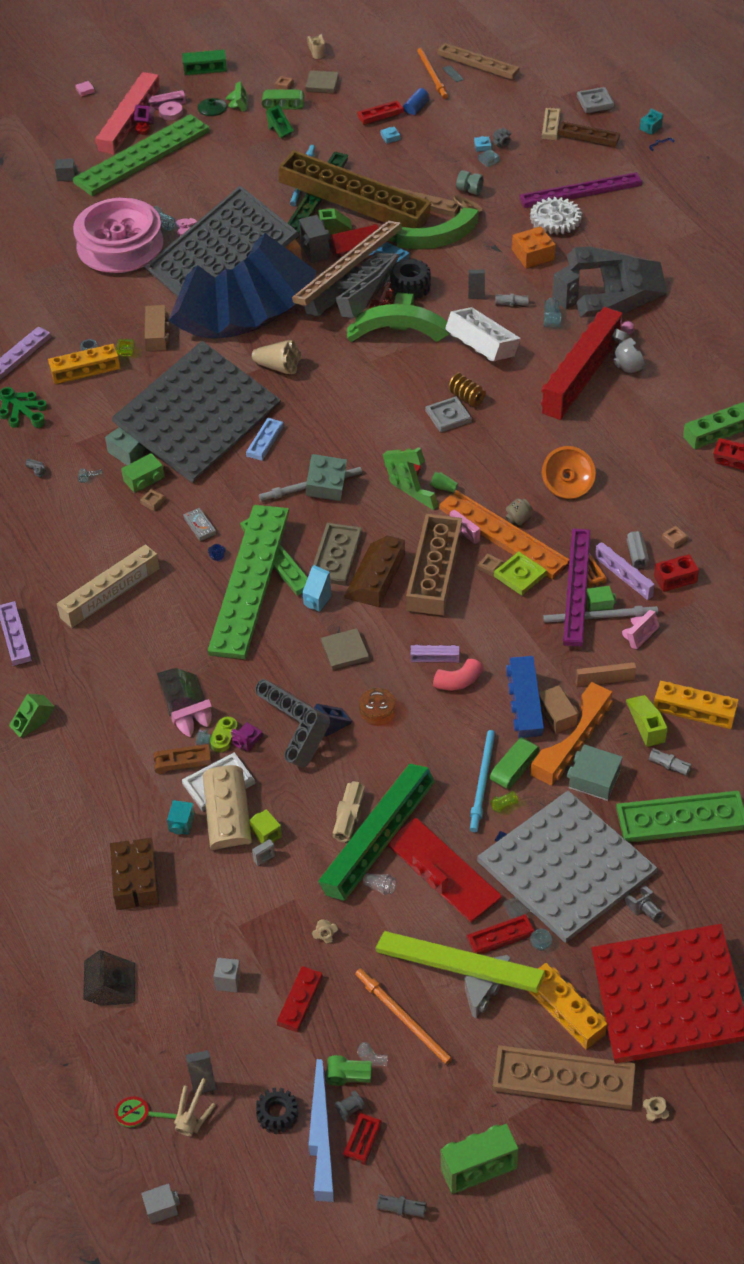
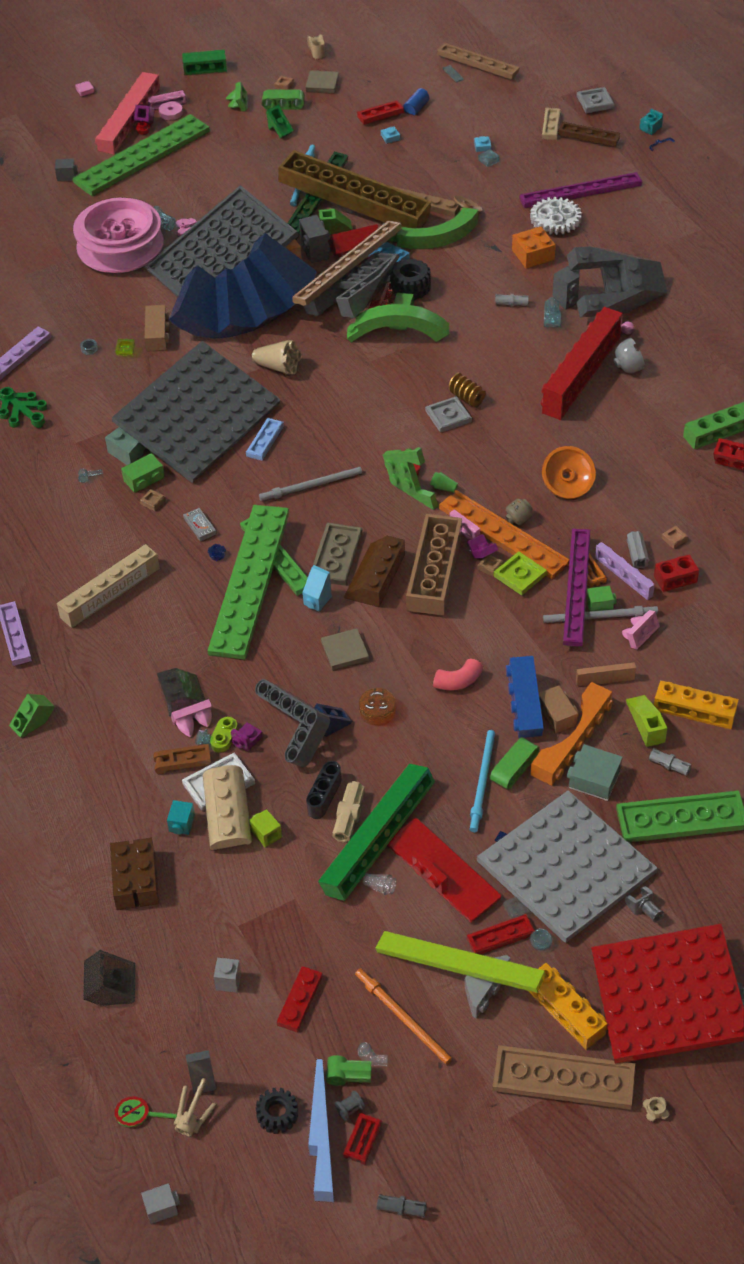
dark grey arm [25,458,46,477] -> none
light orange brick [48,344,120,384] -> none
dark green dish [198,98,227,116] -> none
light grey tile [252,839,275,866] -> none
sand green brick [305,454,347,501] -> none
tan plate [312,919,338,943] -> none
lavender piece [411,645,459,663] -> none
orange bar [417,48,448,99] -> none
bright green brick [441,1124,518,1194] -> none
white brick [445,307,521,361] -> none
sand green wheel [456,170,484,195] -> none
dark grey tile [468,270,485,299] -> none
clear neon green pin [490,791,518,812] -> none
dark grey gear [493,127,511,148] -> none
light grey beam [612,329,631,344] -> none
none -> black beam [306,761,342,819]
none -> magenta bracket [467,534,498,558]

